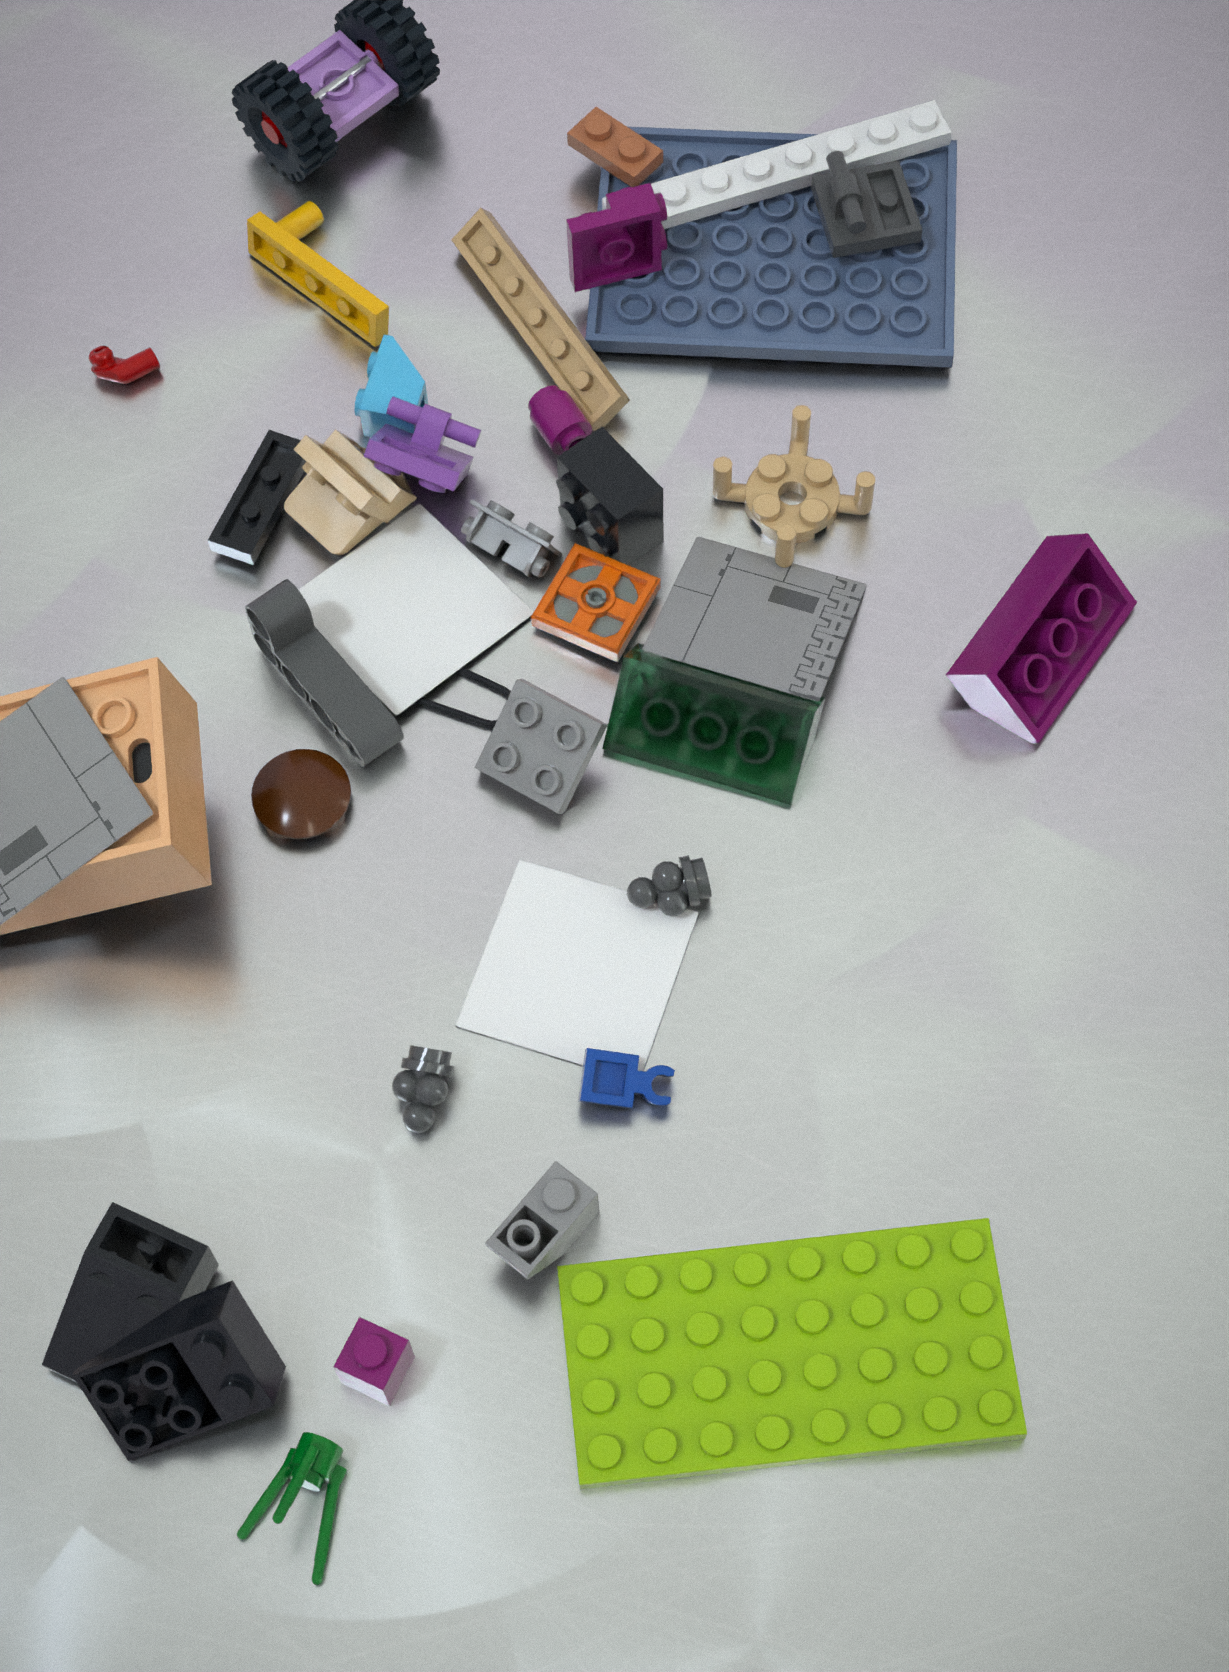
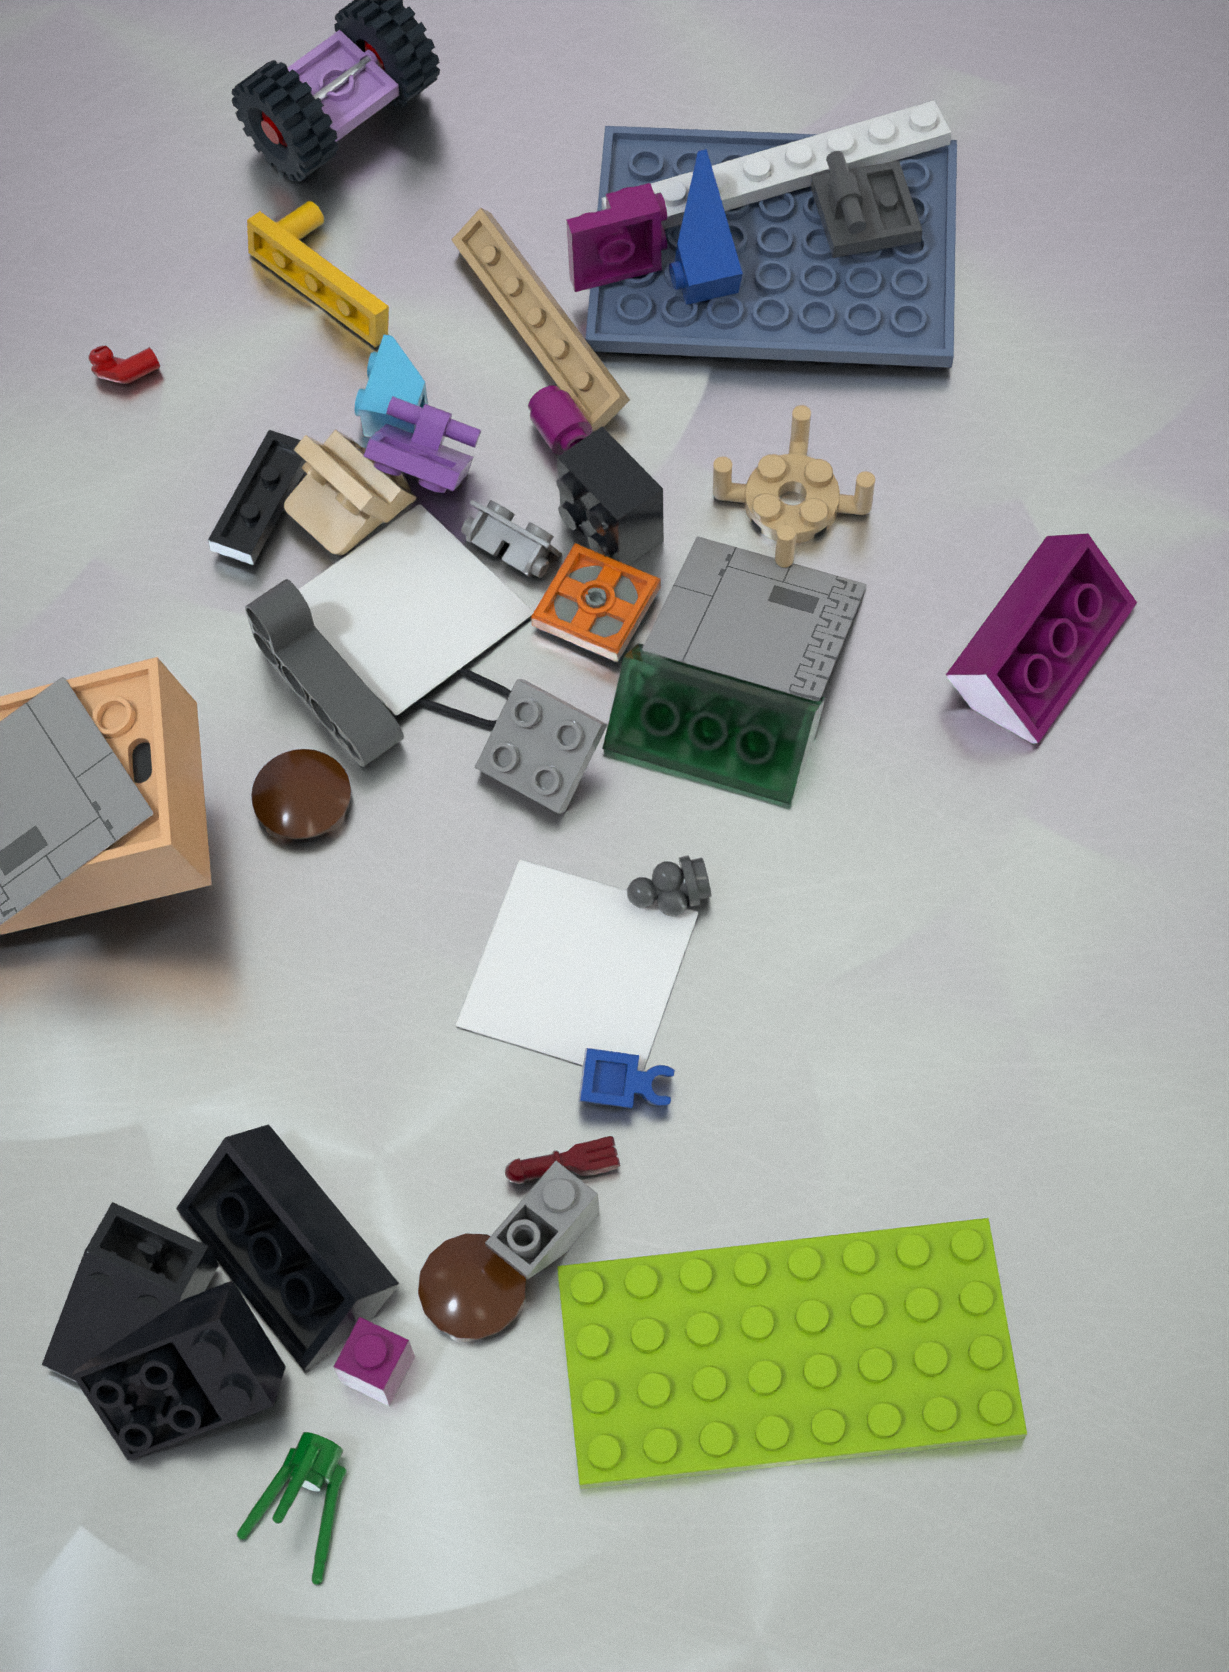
dark grey piece [392,1045,455,1133] -> none
nougat plate [567,107,663,187] -> none
none -> black slope [176,1124,399,1371]
none -> reddish brown dish [418,1233,526,1343]
none -> dark red piece [505,1136,621,1184]
none -> blue slope [669,149,743,305]

